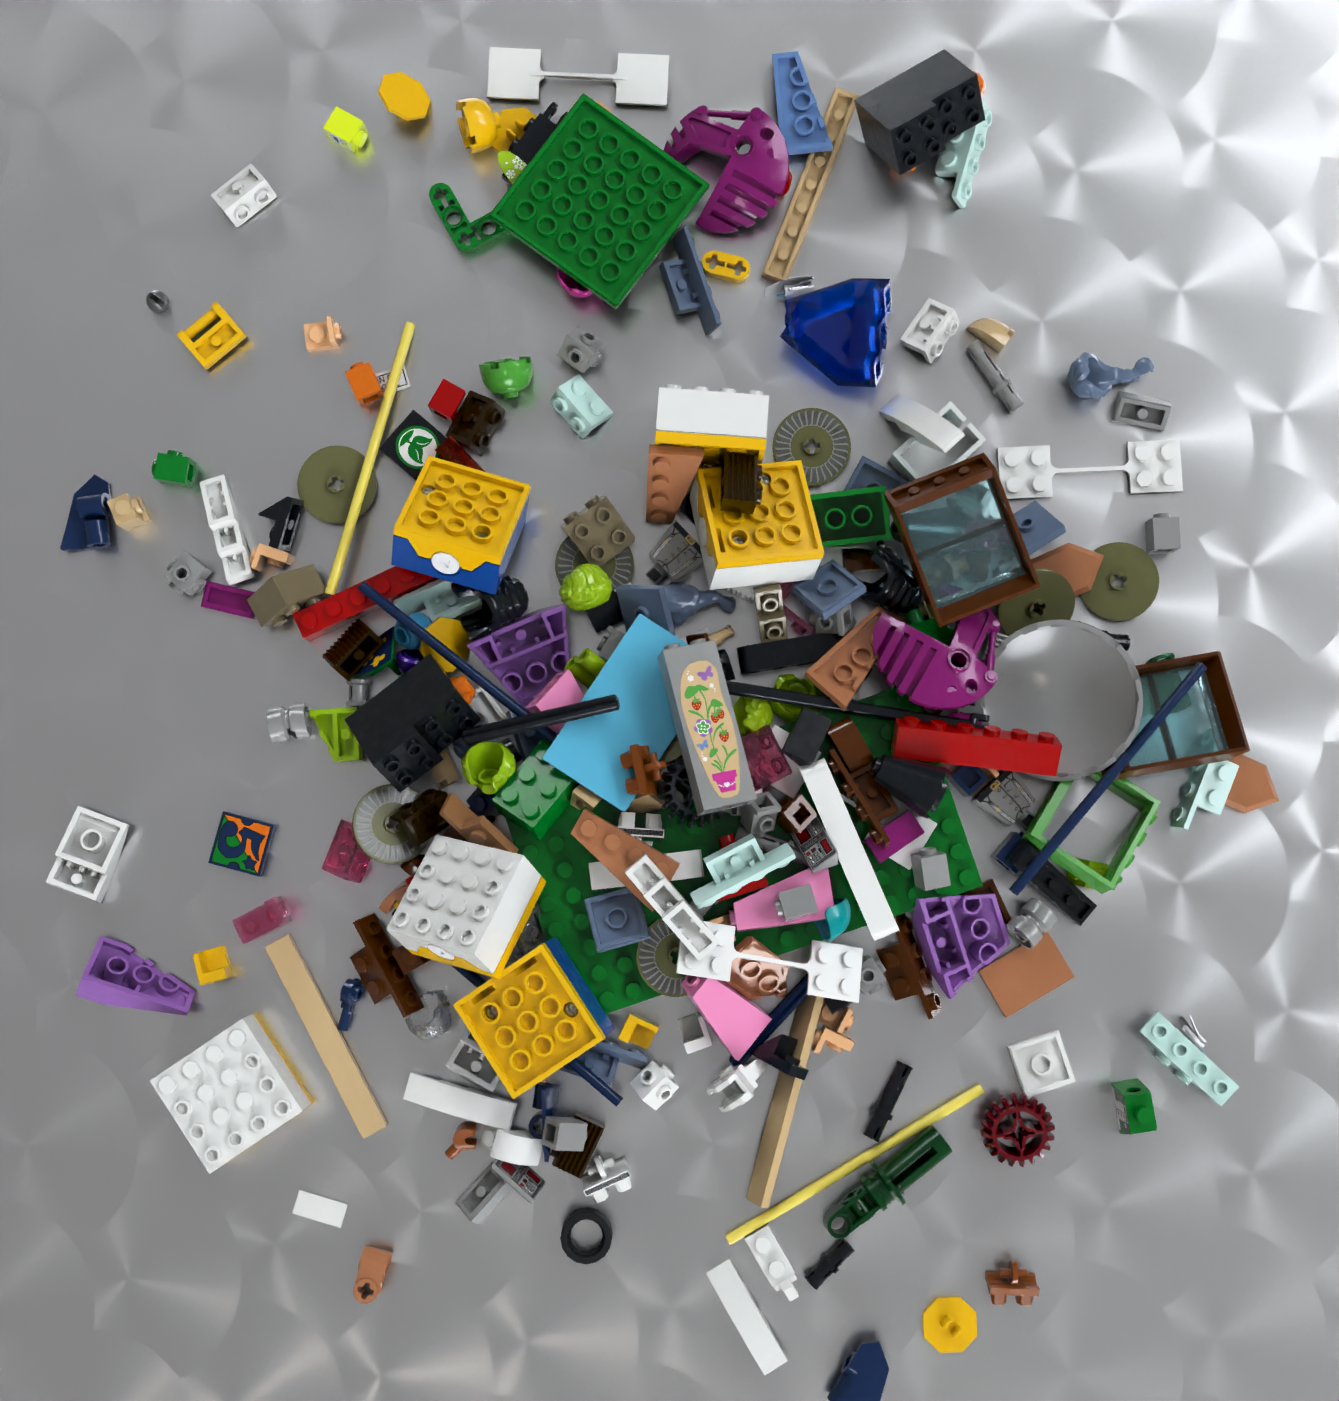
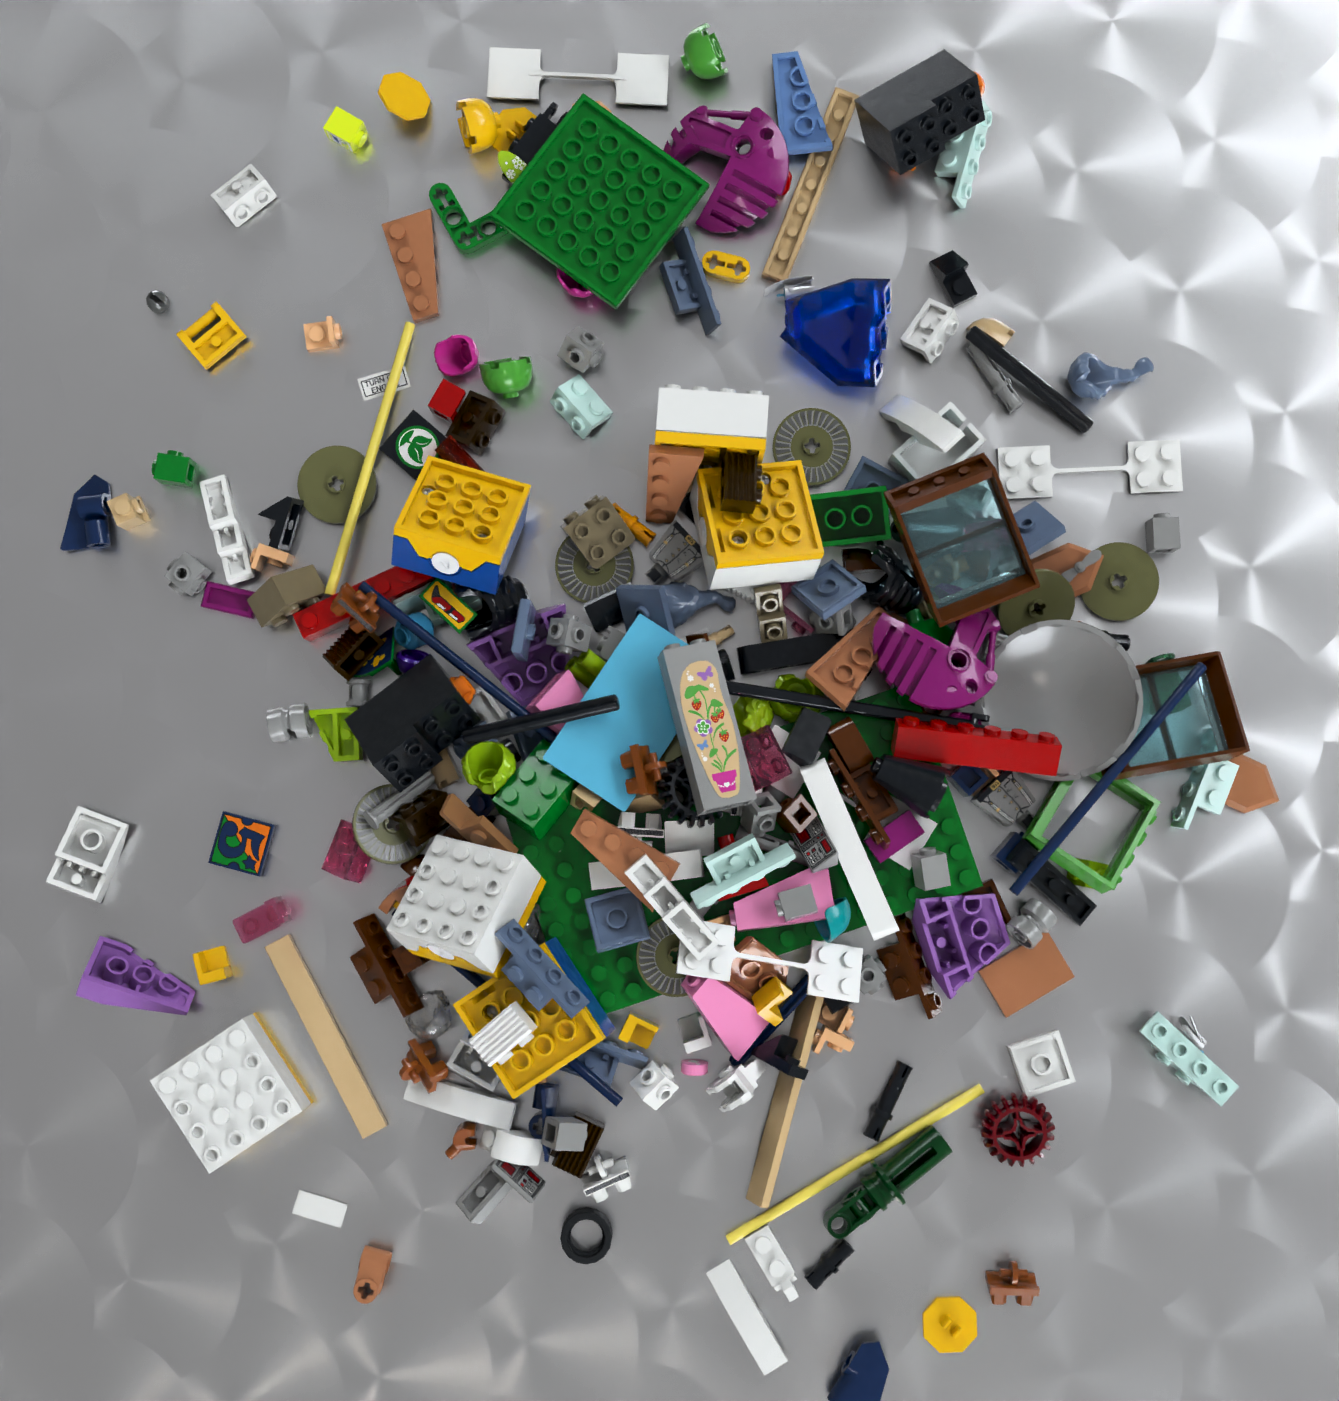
dark blue plate [337,978,364,1031] -> none
orange brick [345,362,384,407] -> none
yellow piece [420,617,470,673] -> none
lime hair [559,564,612,611] -> none
green torso [1111,1078,1157,1135] -> none
light grey slope [1112,391,1172,431] -> none
none -> dark orange hips [330,582,381,634]
none -> light grey axle [363,771,435,830]
none -> nougat wing [382,208,439,324]
none -> dark orange hips [399,1038,448,1094]
none -> slope [419,578,478,634]
none -> dark pink hair [434,335,479,377]
none -> white brick [469,1001,538,1067]
none -> sand blue bracket [494,919,590,1019]
none -> sand blue plate [511,598,536,662]
none -> light grey brick [546,614,592,655]
none -> light orange pin [612,503,657,548]
none -> white sticker [664,820,714,856]
none -> bright green cylinder [681,22,728,80]
none -> bright pink tile [681,1059,708,1076]
none -> yellow panel [751,976,792,1027]
none -> black slope [929,250,978,308]
none -> black axle [965,326,1094,433]
none -> light grey piece [1061,550,1102,582]

